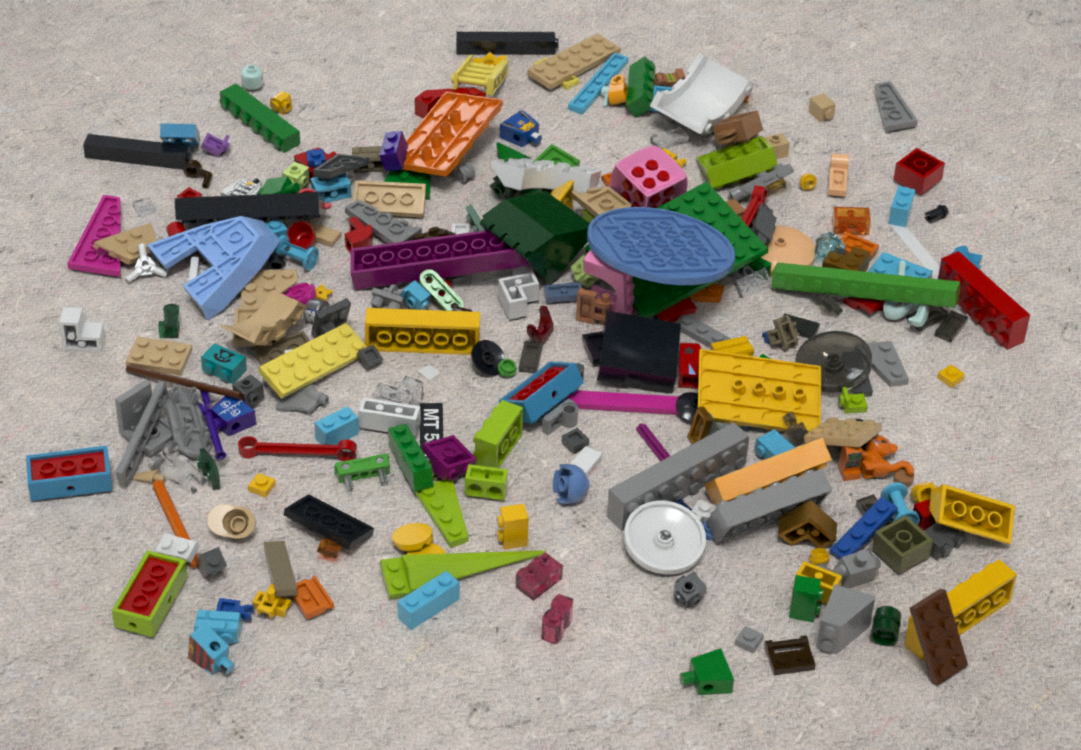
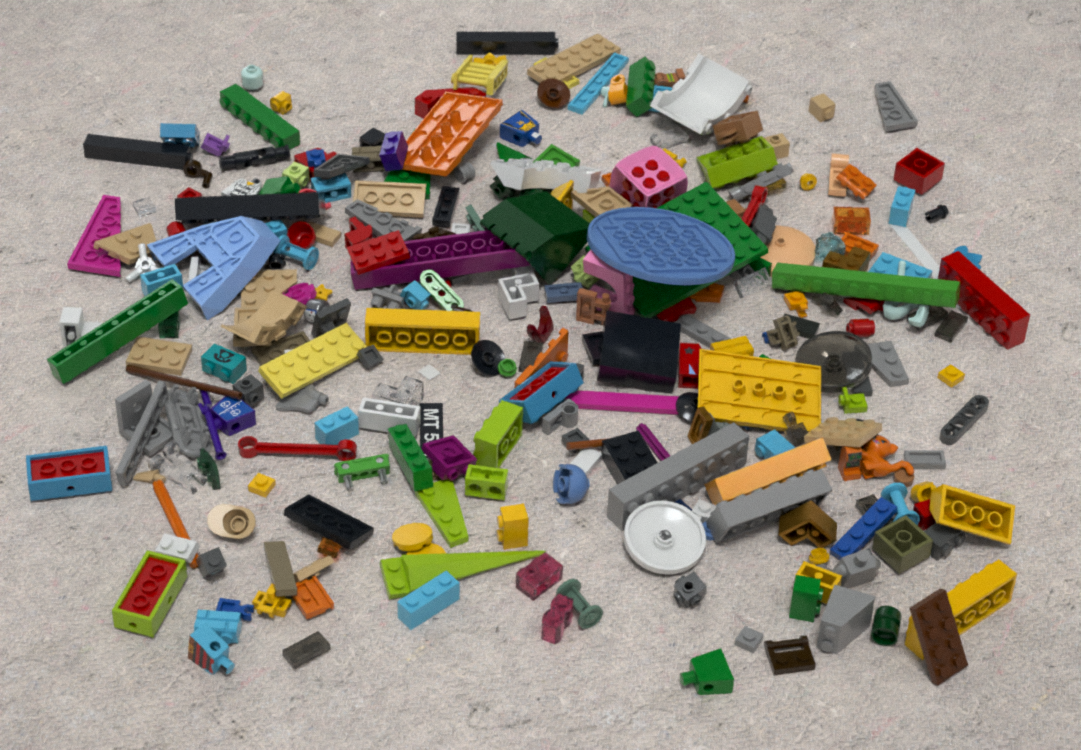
none -> green brick [47,279,188,384]
none -> medium azure brick [140,264,183,296]
none -> black piece [218,144,290,171]
none -> clear smoke plate [282,631,331,669]
none -> tan plate [293,556,334,582]
none -> red plate [347,230,410,275]
none -> black panel [359,127,385,147]
none -> black plate [432,186,460,227]
none -> orange wing [514,327,569,388]
none -> reddish brown dish [537,78,570,108]
none -> sand green hose [556,578,603,629]
none -> dark orange bar [566,438,609,450]
none -> black brick [601,431,658,484]
none -> light orange plate [784,291,808,318]
none -> orange plate [836,164,877,200]
none -> red brick [846,319,875,338]
none -> light grey tile [904,450,946,469]
none -> dark grey beam [940,395,989,445]

